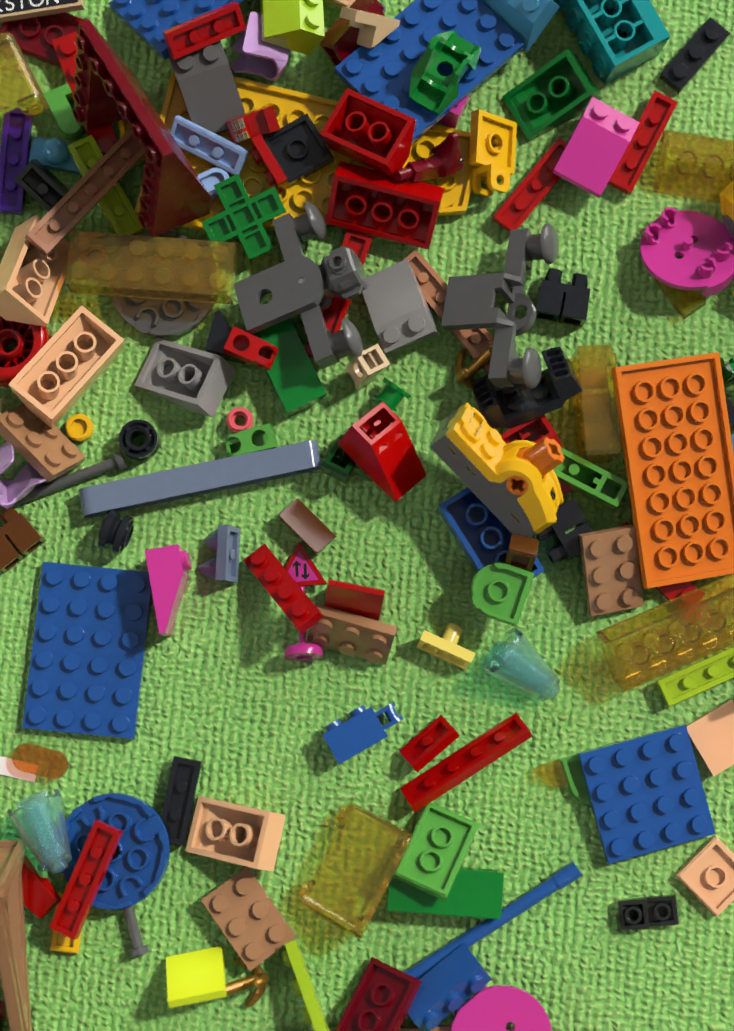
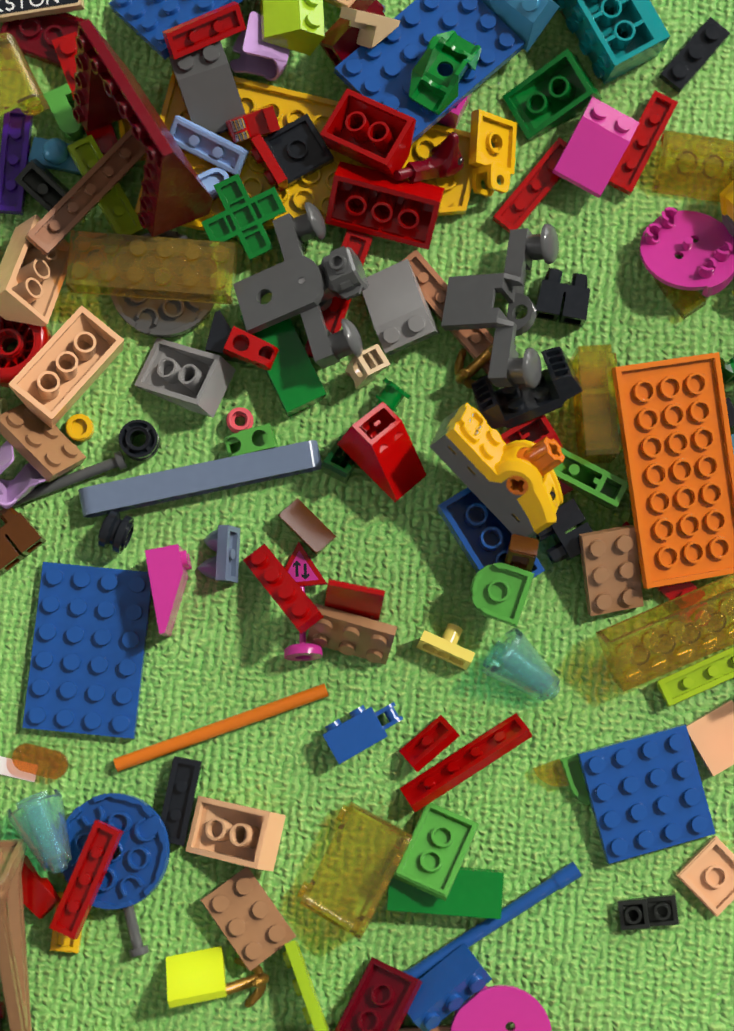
none -> orange piece [113,684,329,772]

